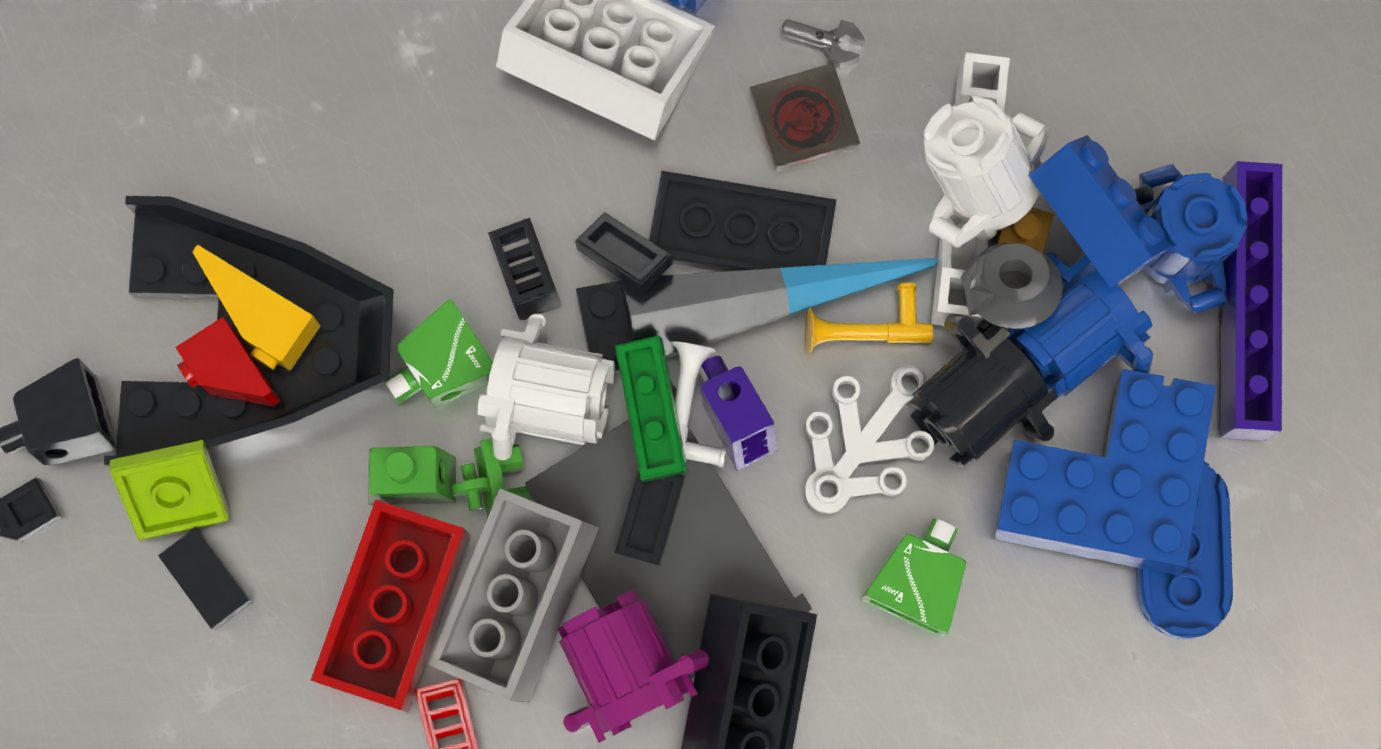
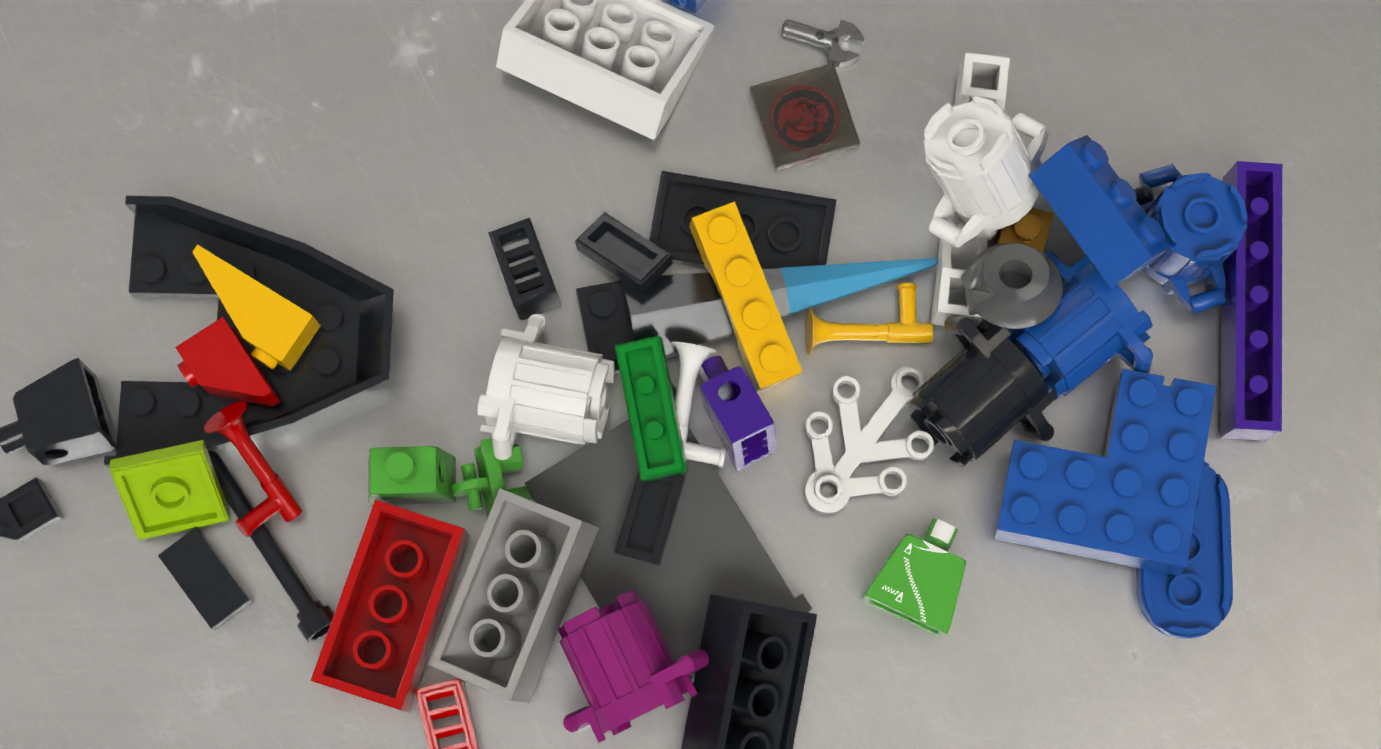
bright green torso [385,299,493,407] -> none
none -> red piece [204,401,302,537]
none -> black piece [208,450,334,642]
none -> yellow arch [689,201,803,392]

